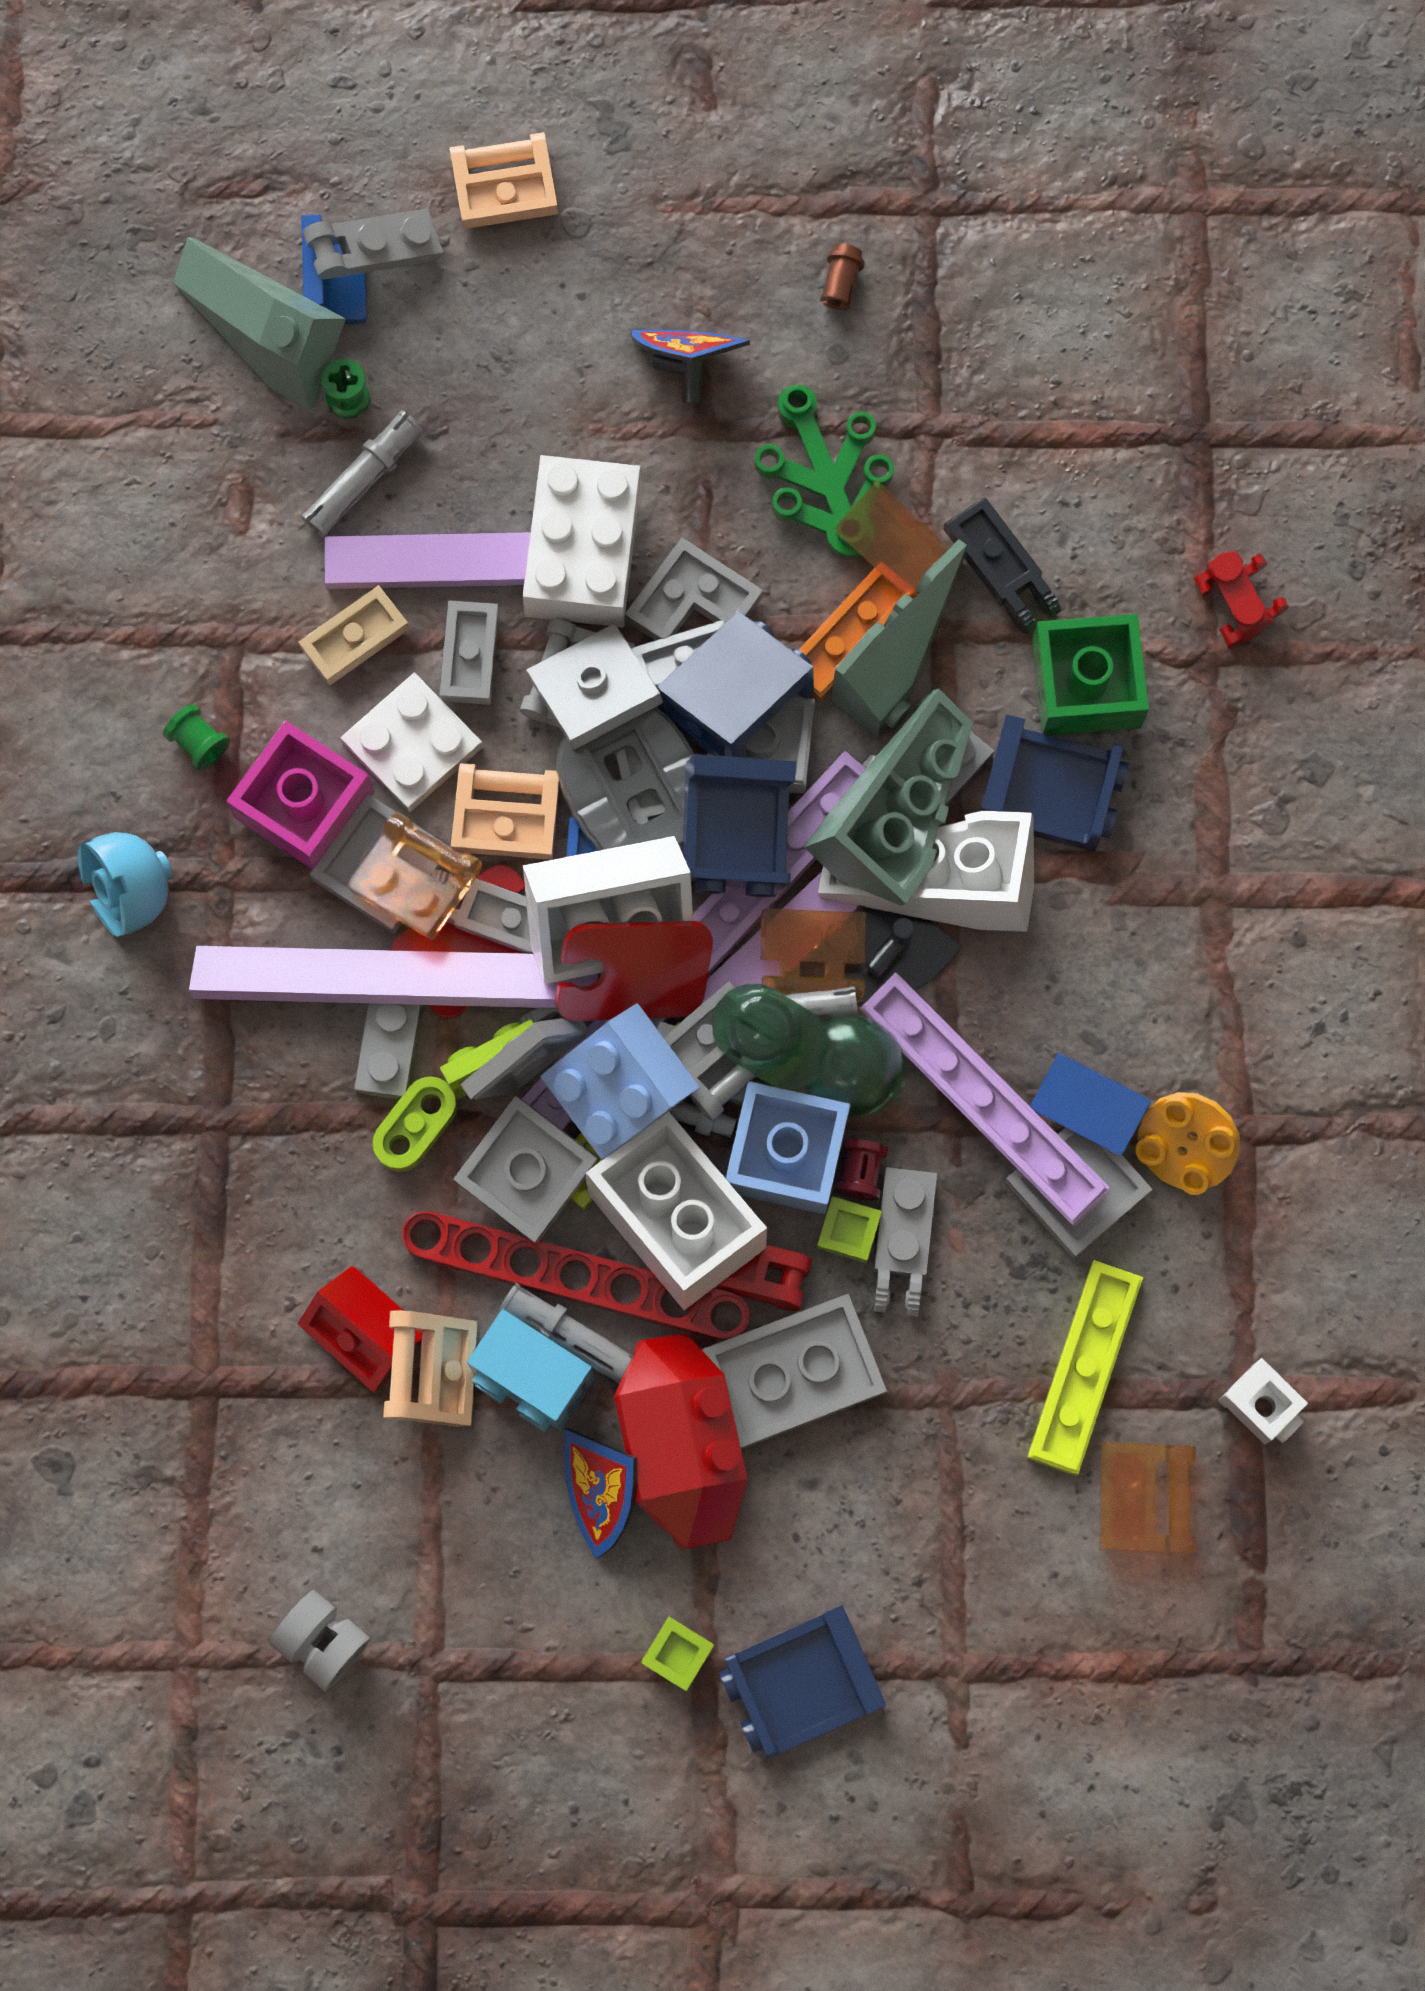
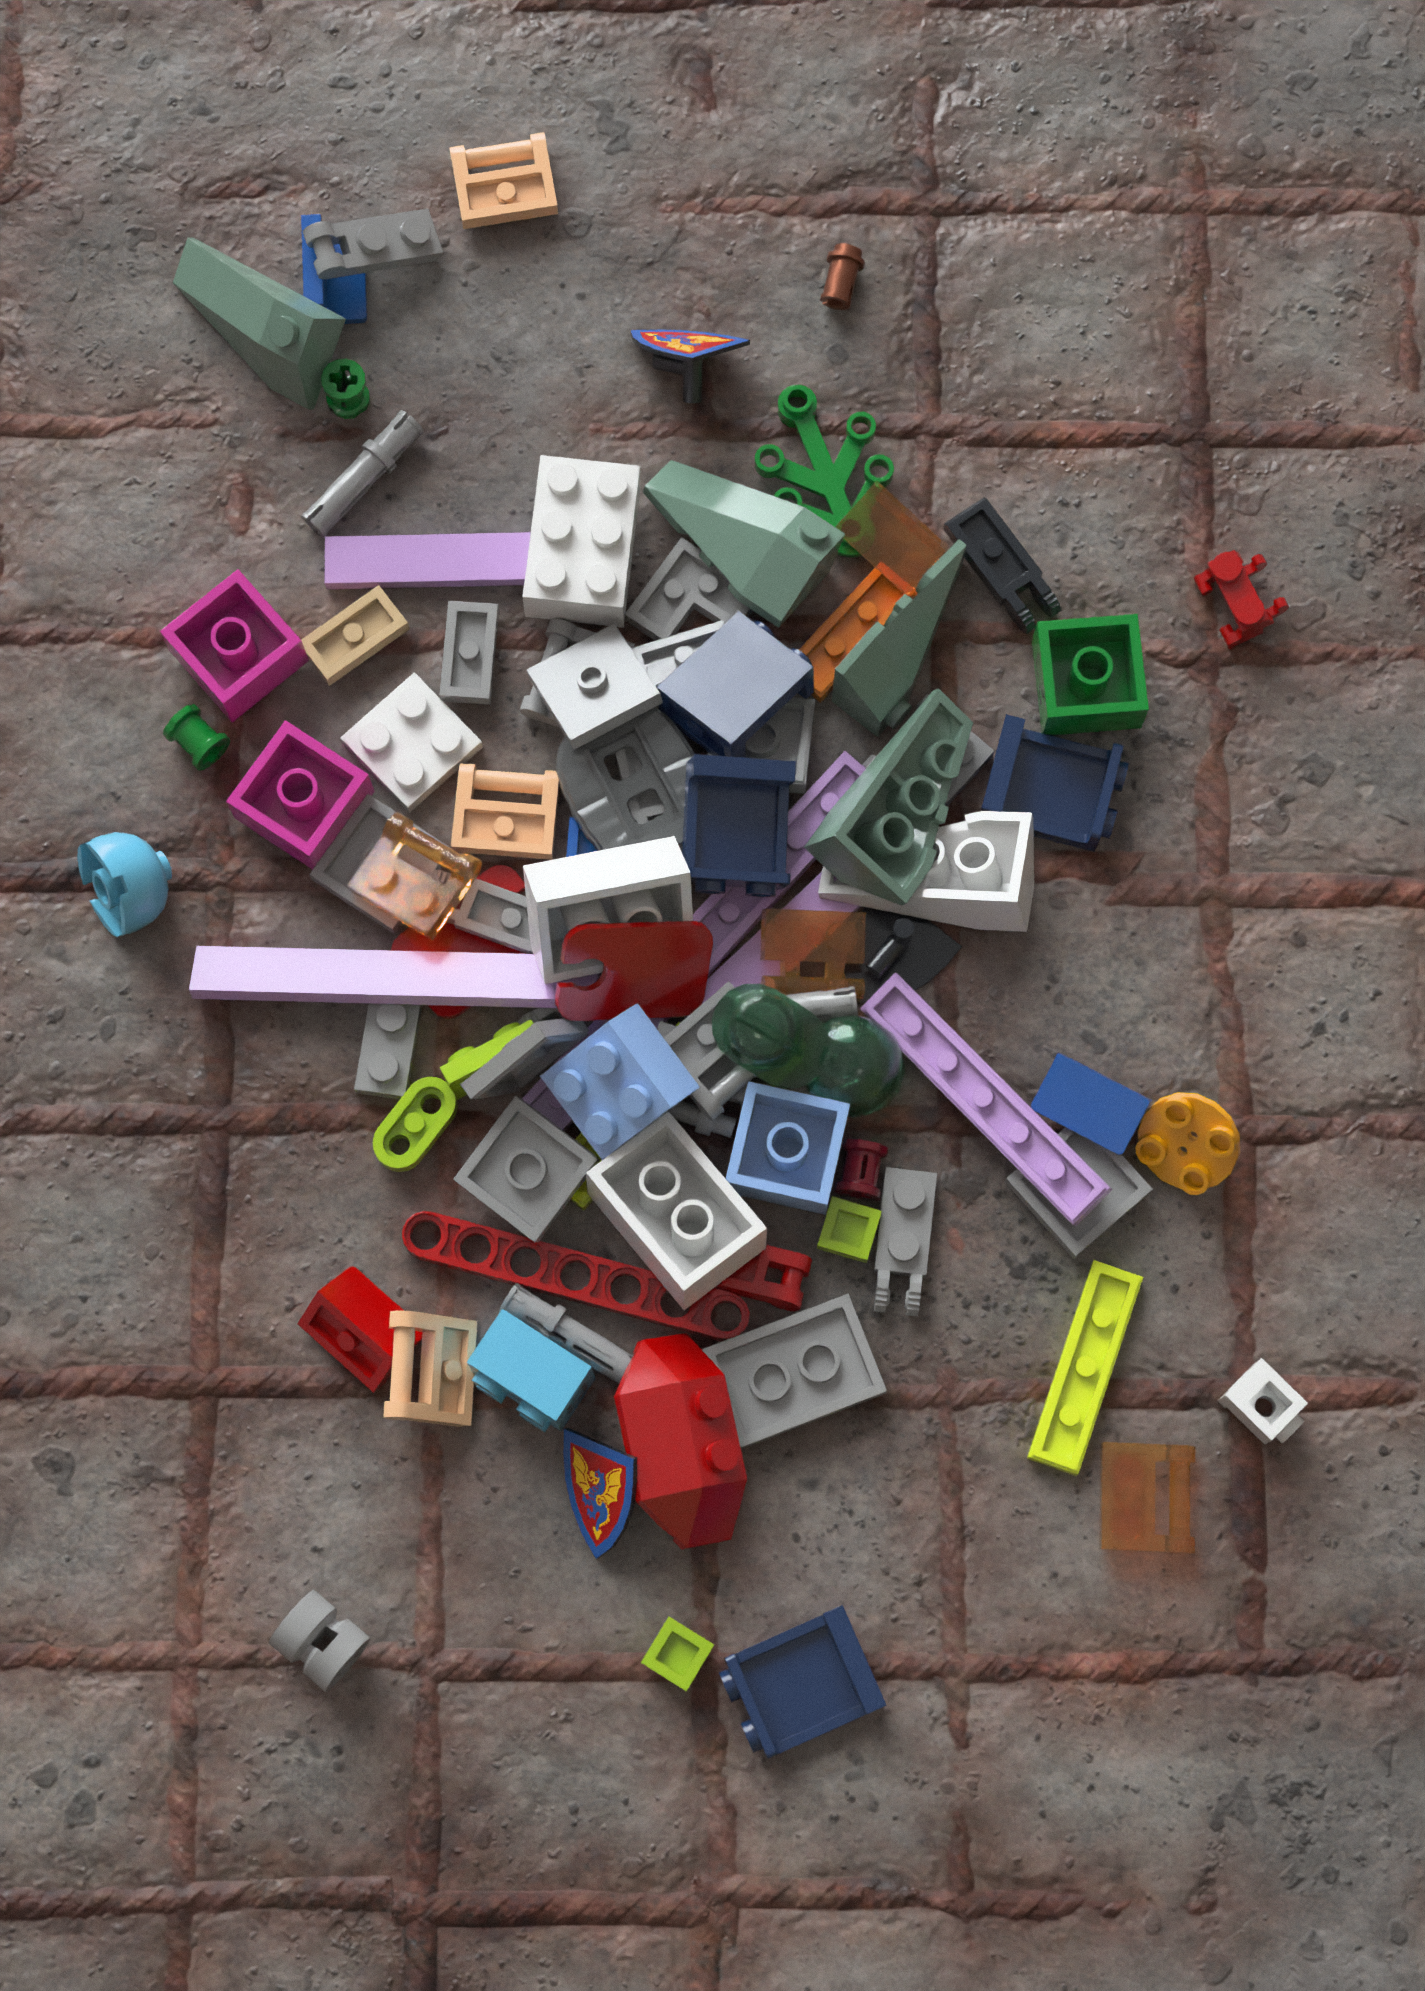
none -> dark pink brick [160,569,309,722]
none -> sand green wedge [643,460,845,628]

